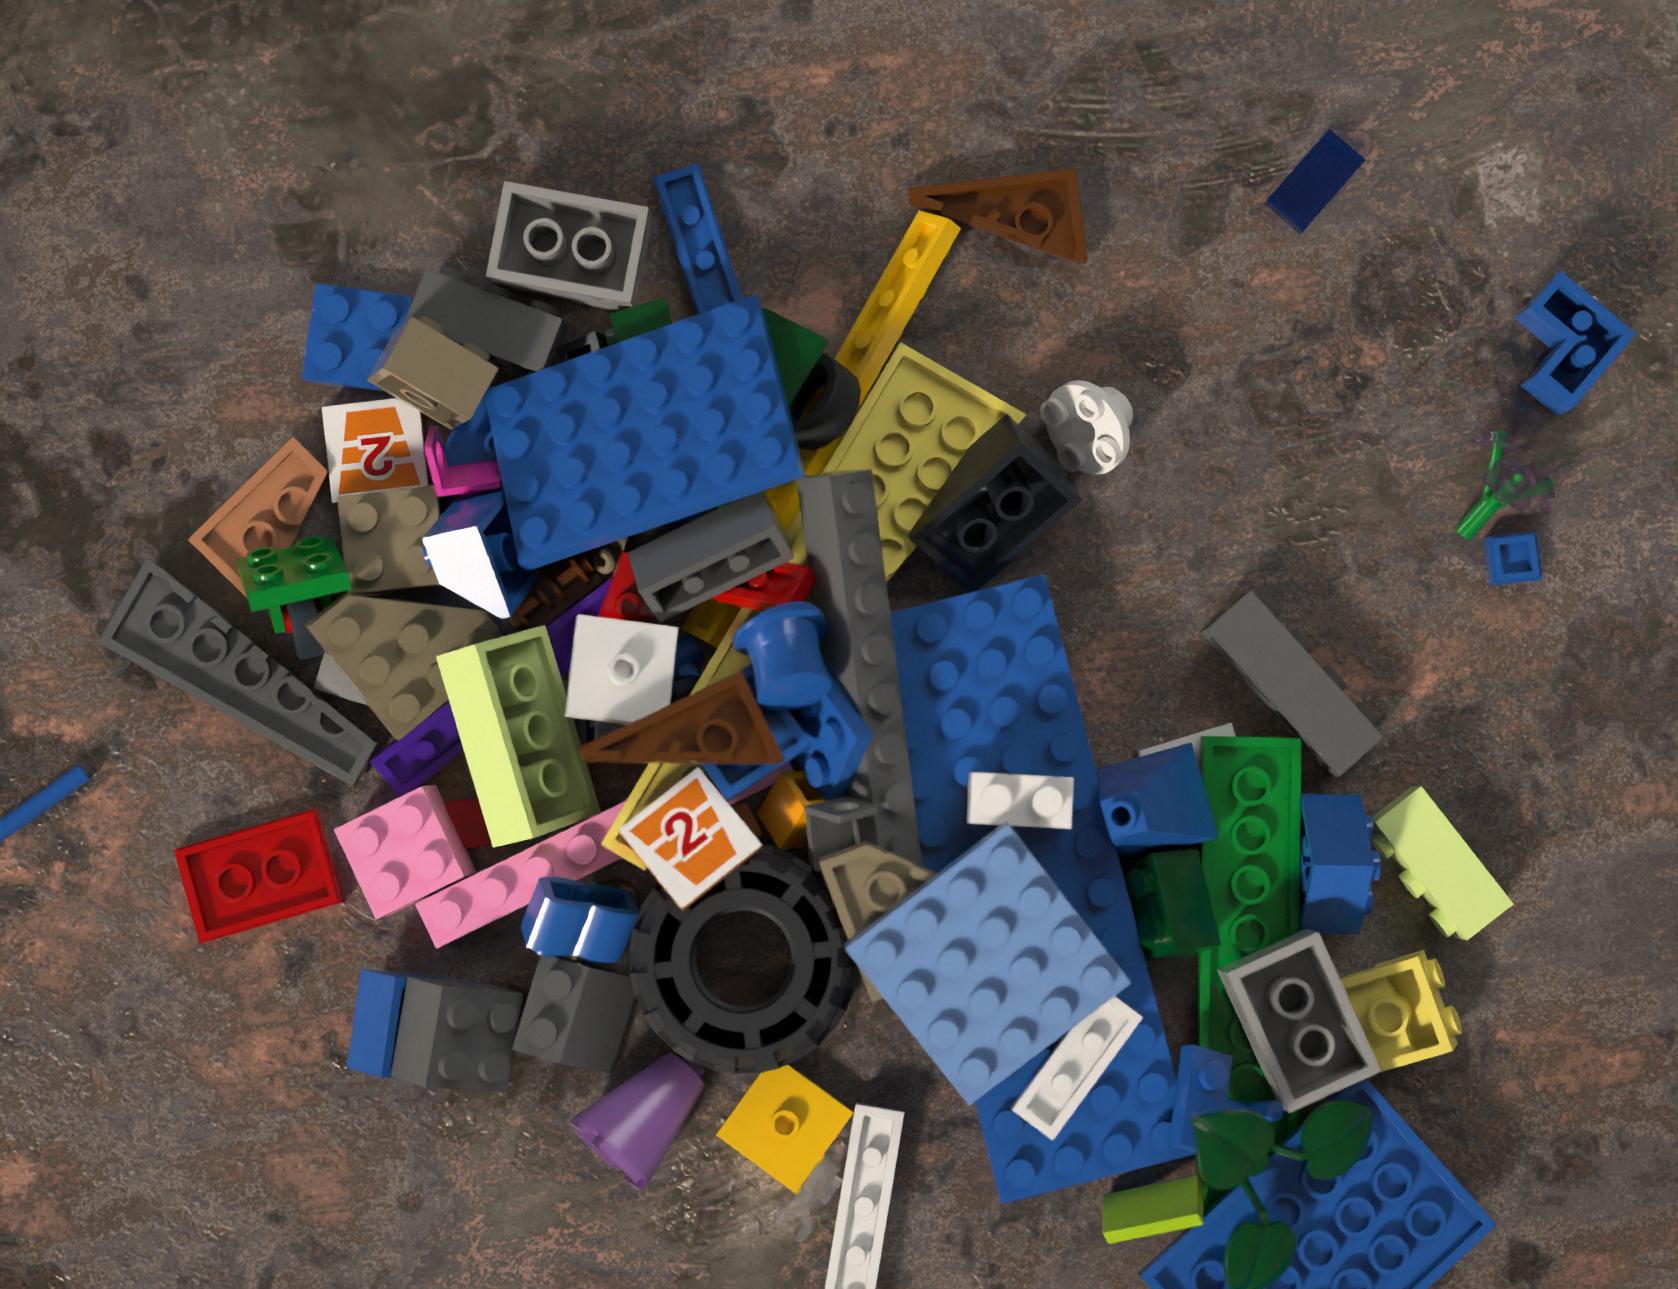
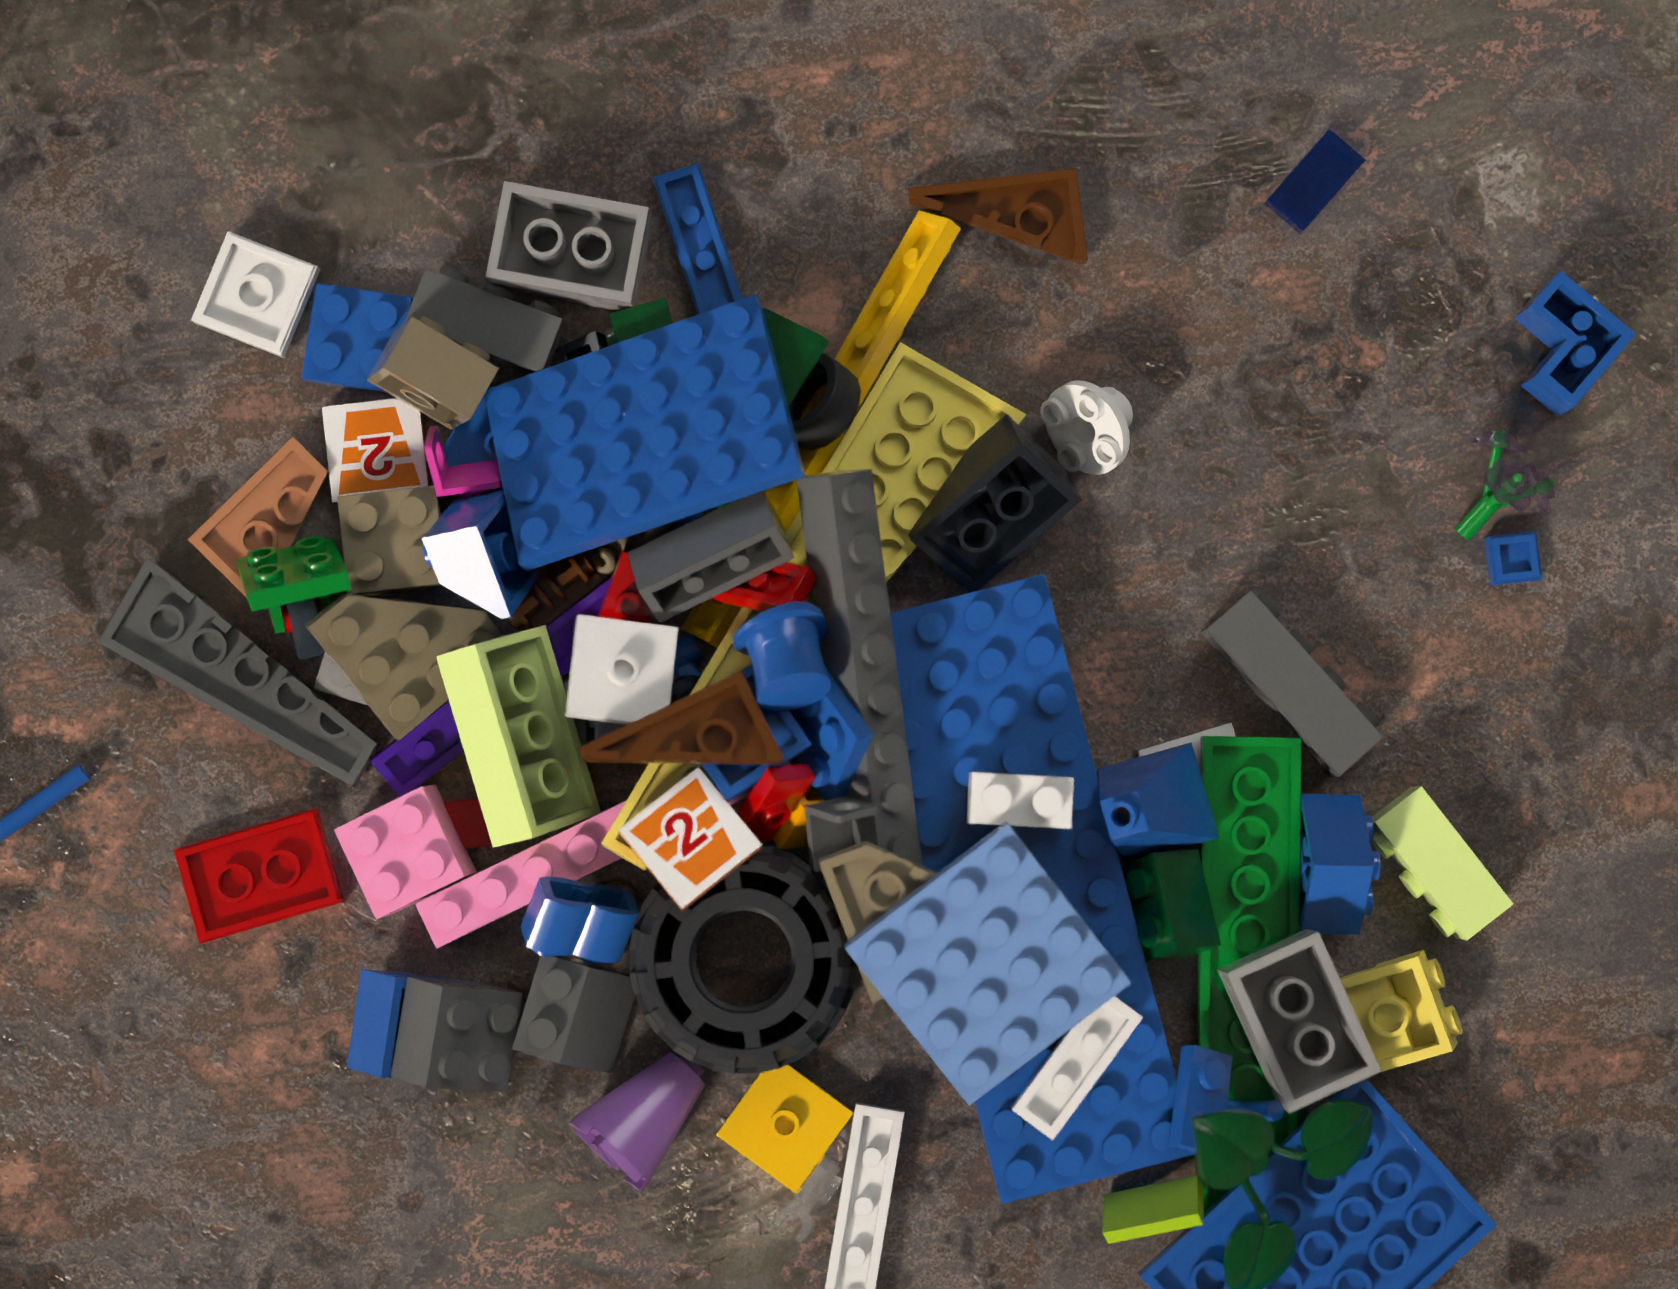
none -> white plate [191,231,321,358]
none -> red plate [736,764,815,842]

